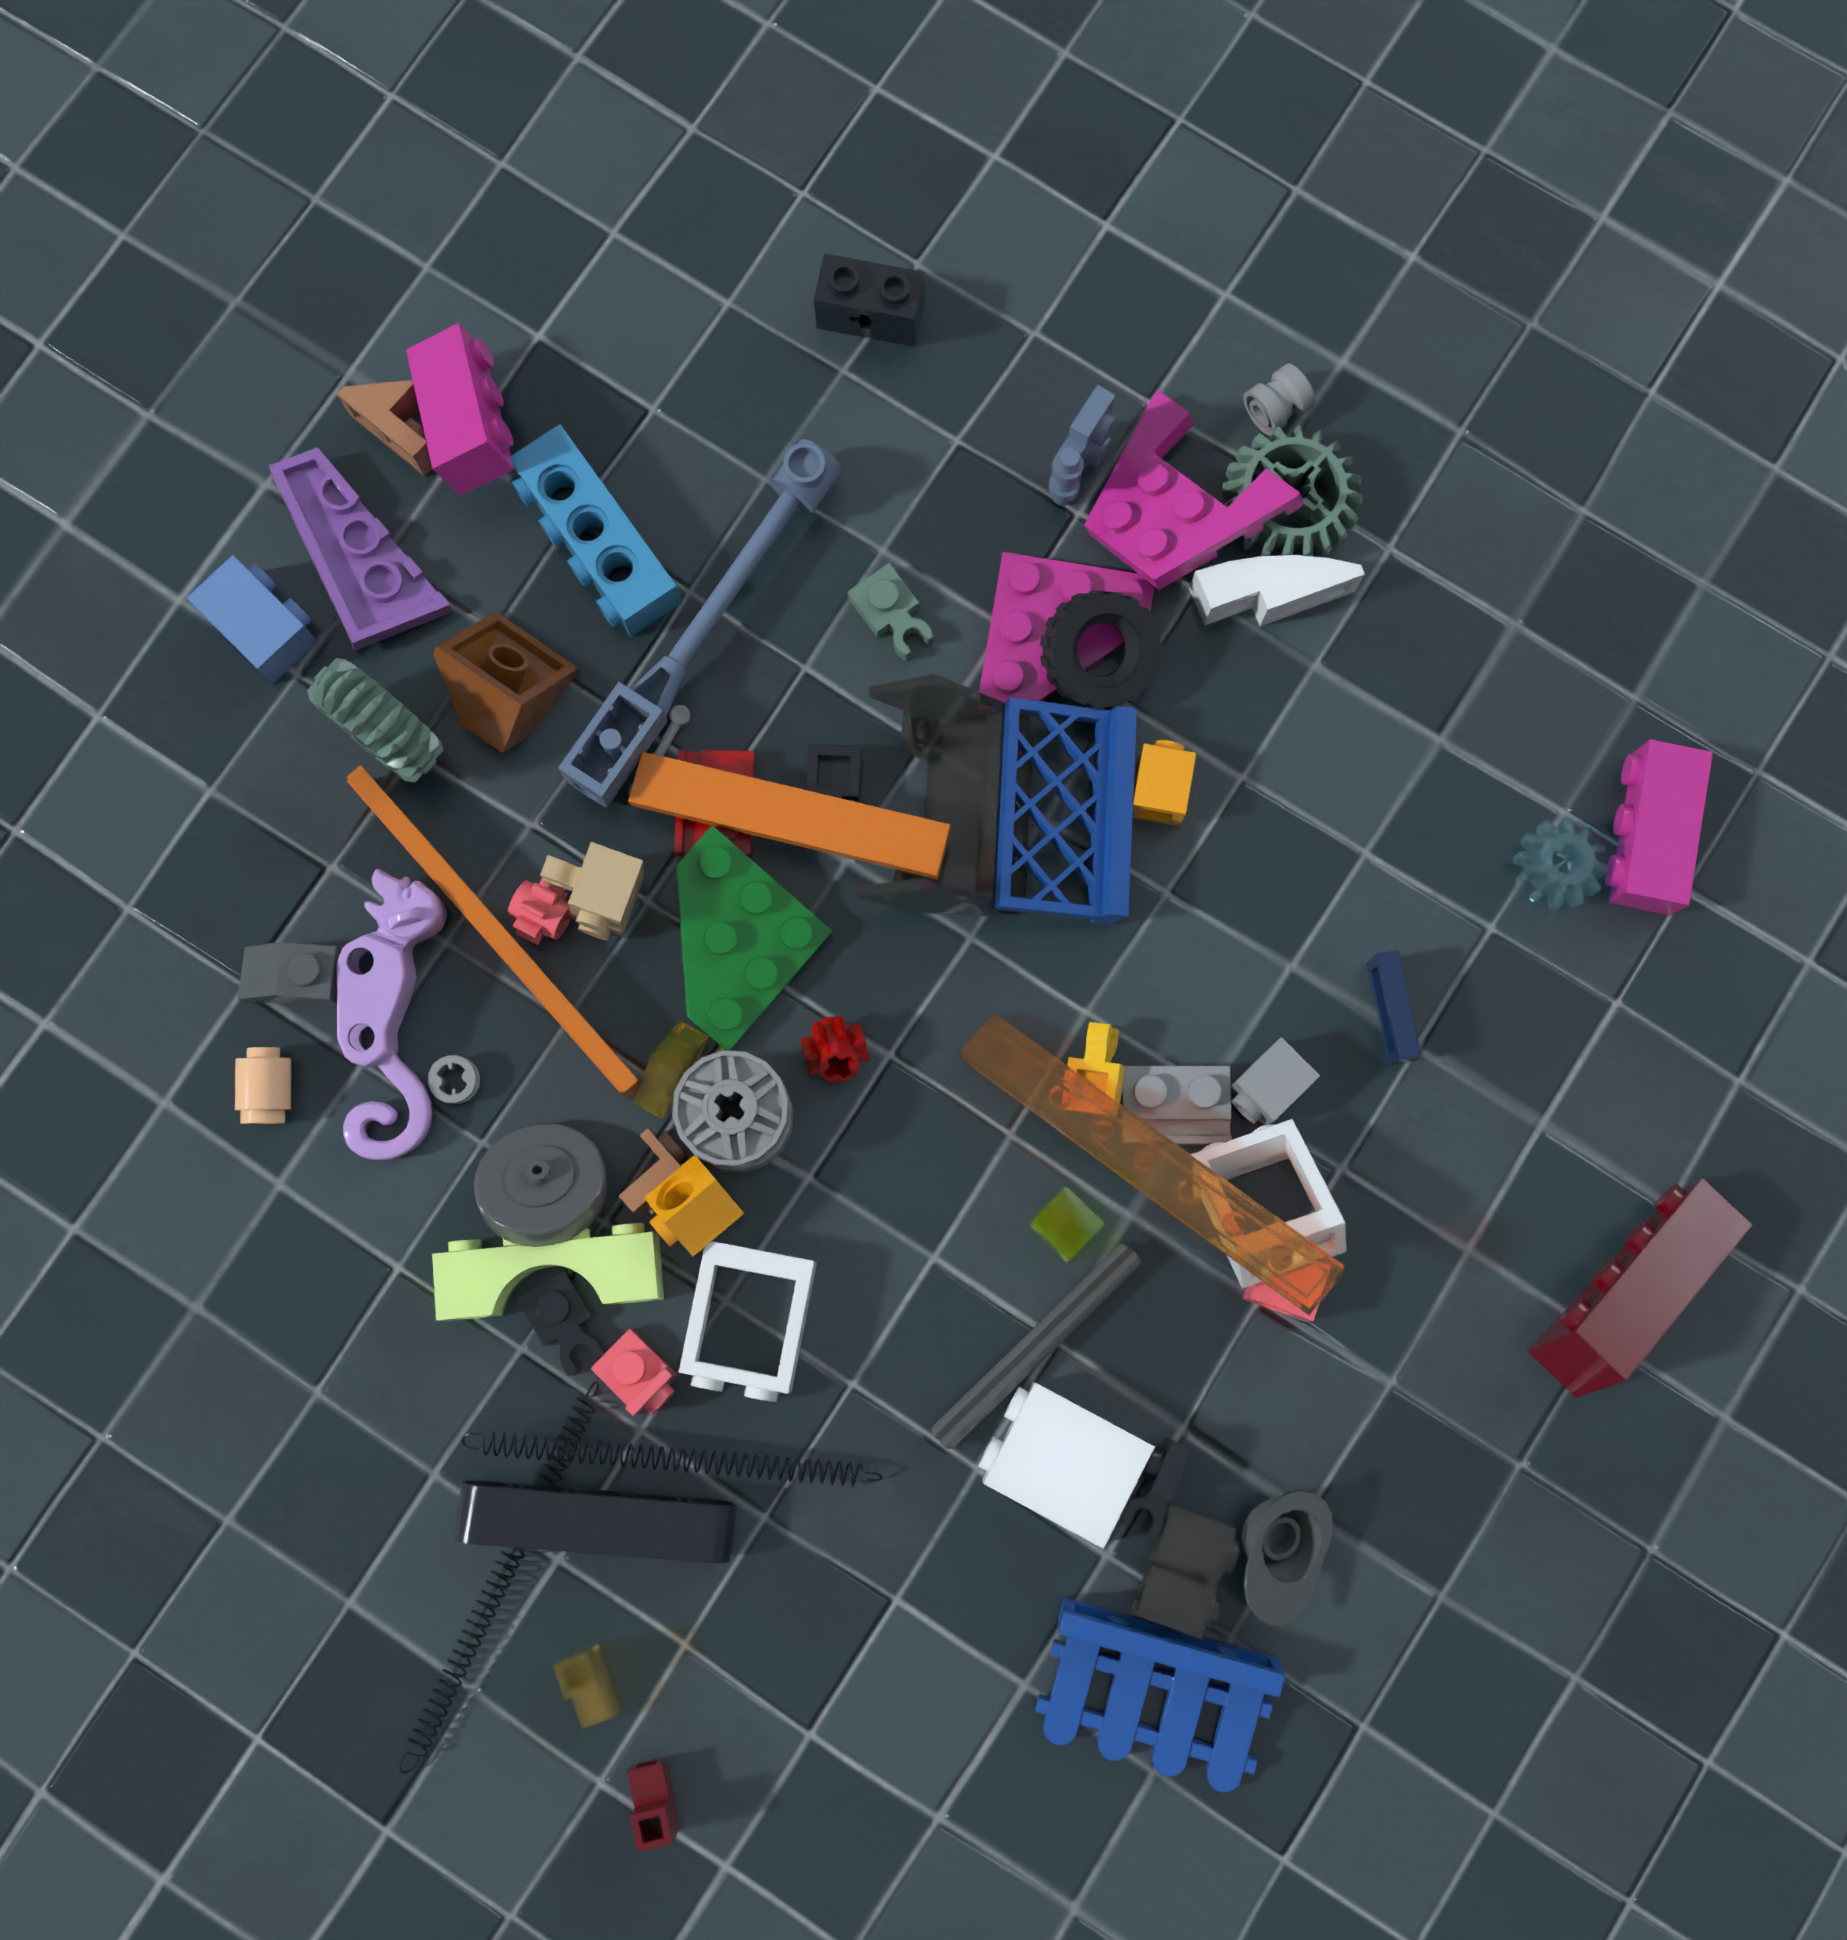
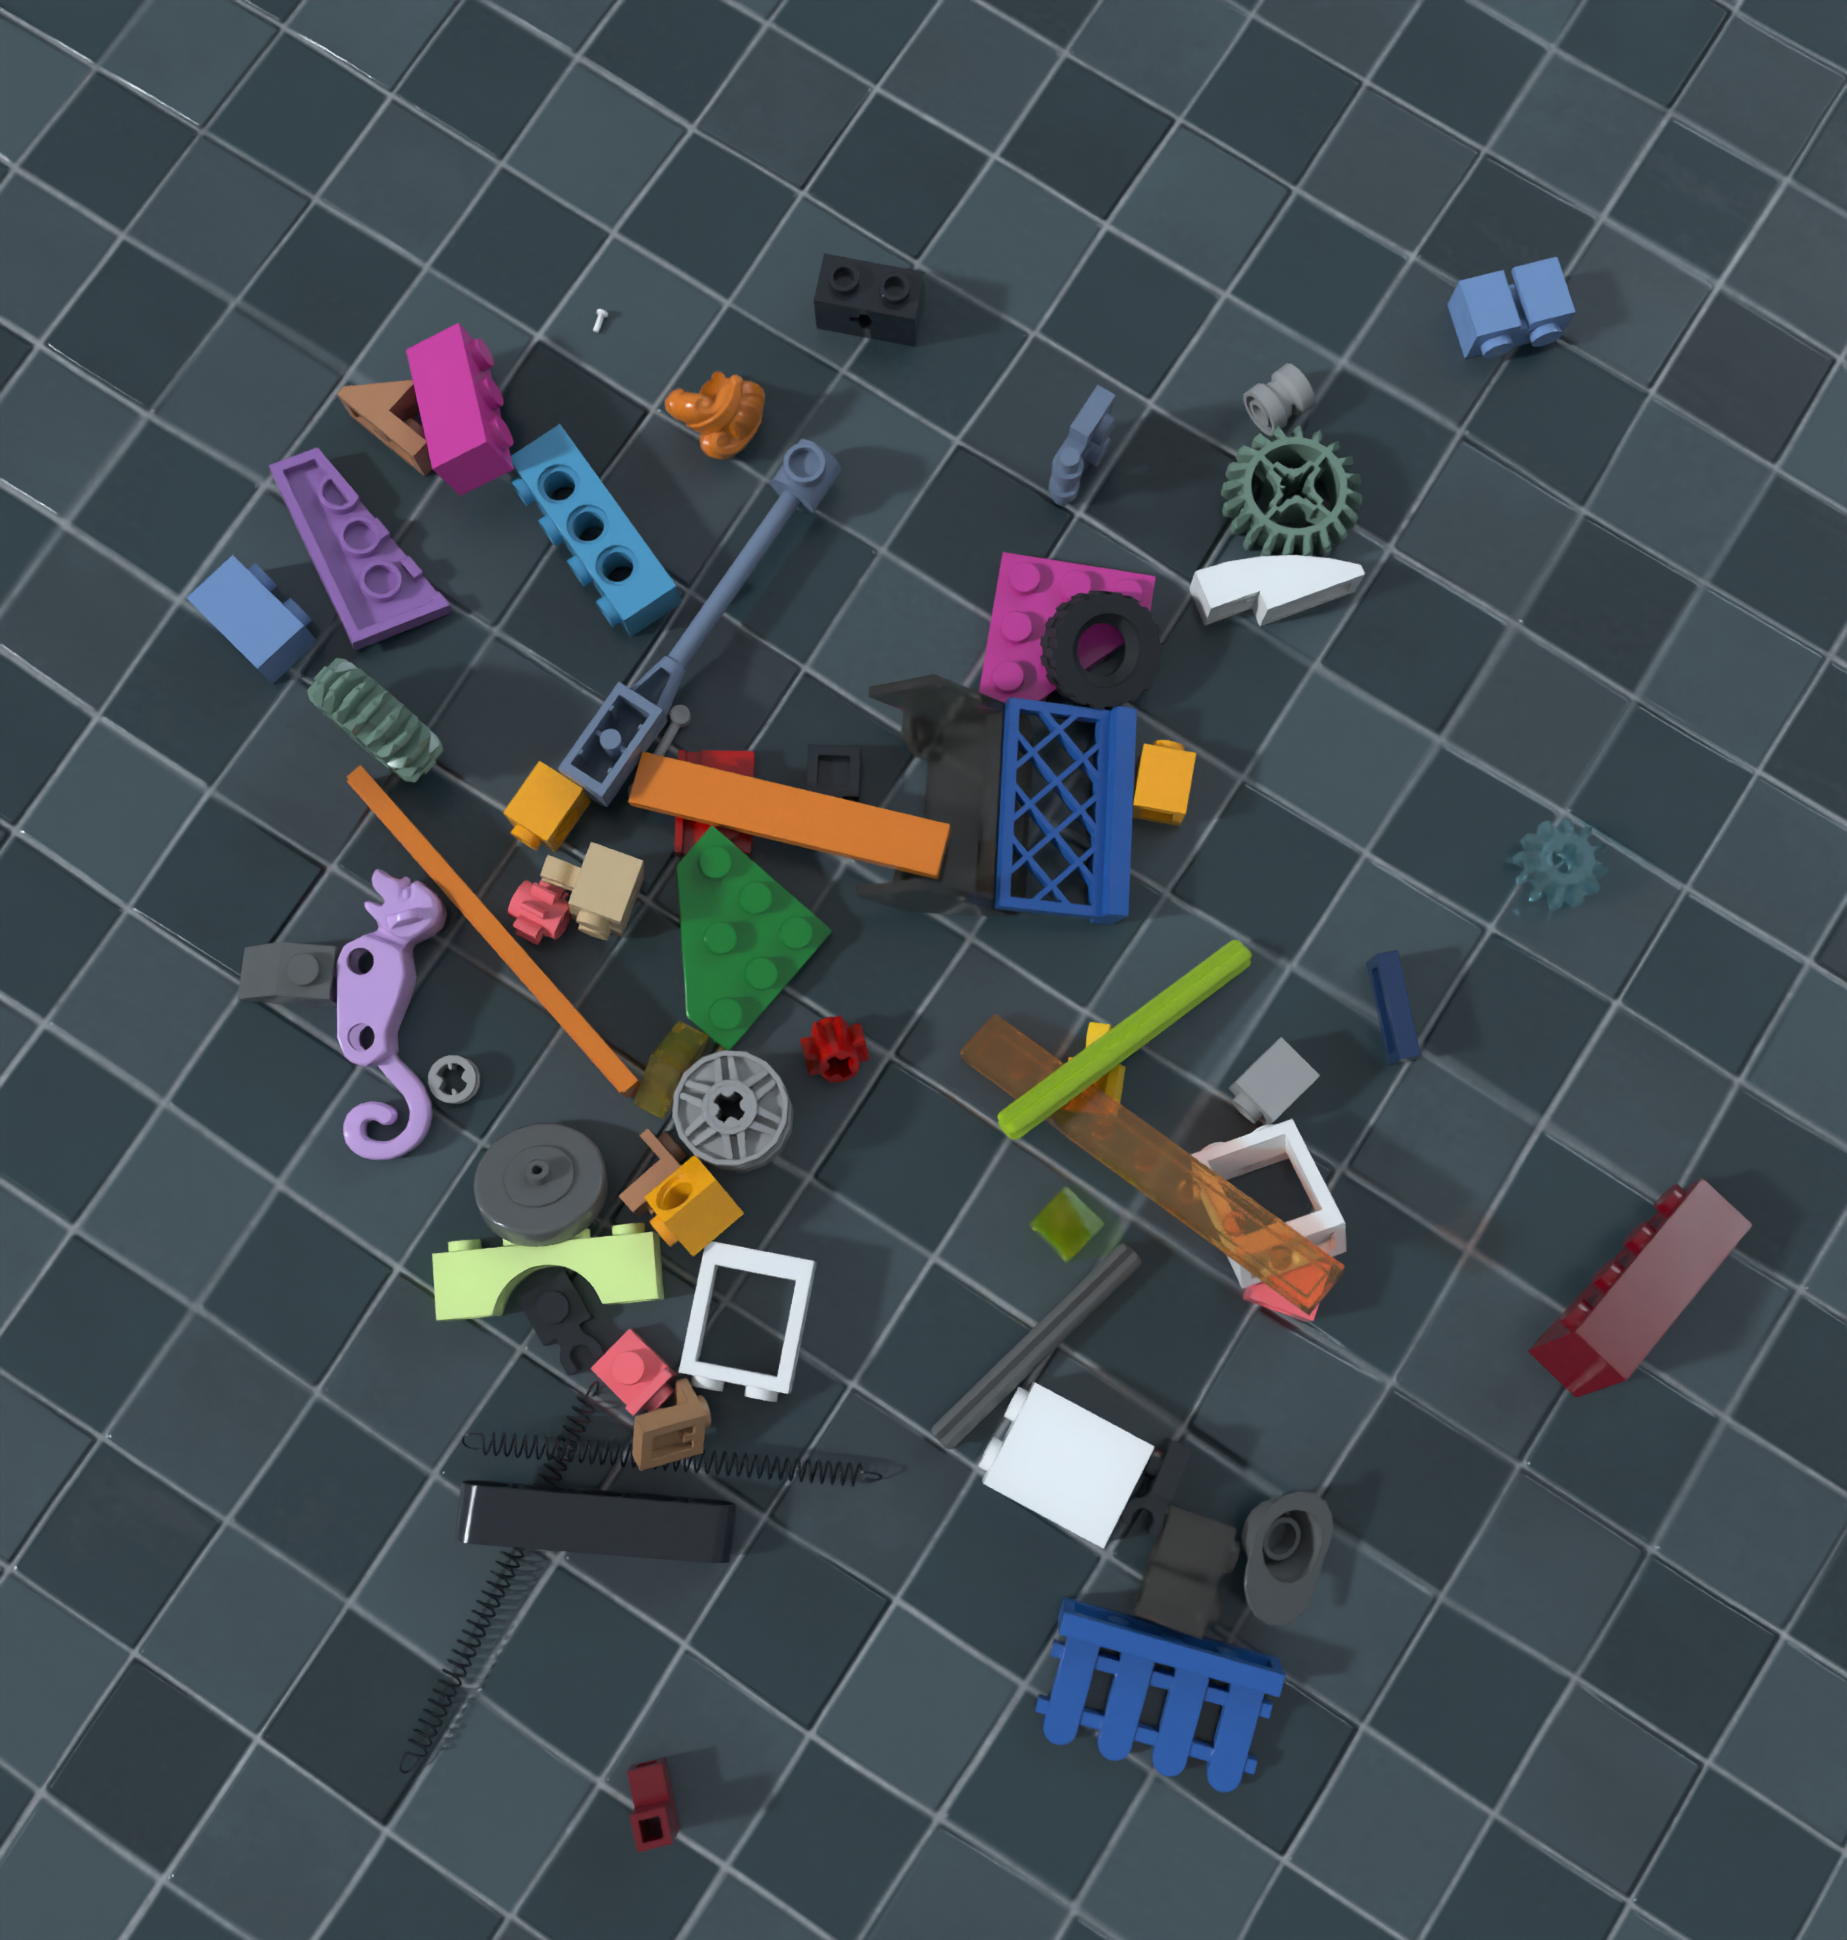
light nougat brick [235,1047,291,1124] -> none
dark orange slope [433,611,579,753] -> none
clear yellow piece [553,1643,620,1729] -> none
sand green plate [847,563,933,661] -> none
dark pink wing [1084,390,1304,590] -> none
light grey plate [1121,1066,1232,1146] -> none
dark pink brick [1605,739,1713,916] -> none
none -> light orange brick [503,761,591,853]
none -> white piece [593,309,608,333]
none -> medium nougat bracket [632,1378,711,1471]
none -> orange hair [664,371,765,460]
none -> lime axle [997,940,1252,1140]
none -> medium blue piece [1447,257,1576,359]

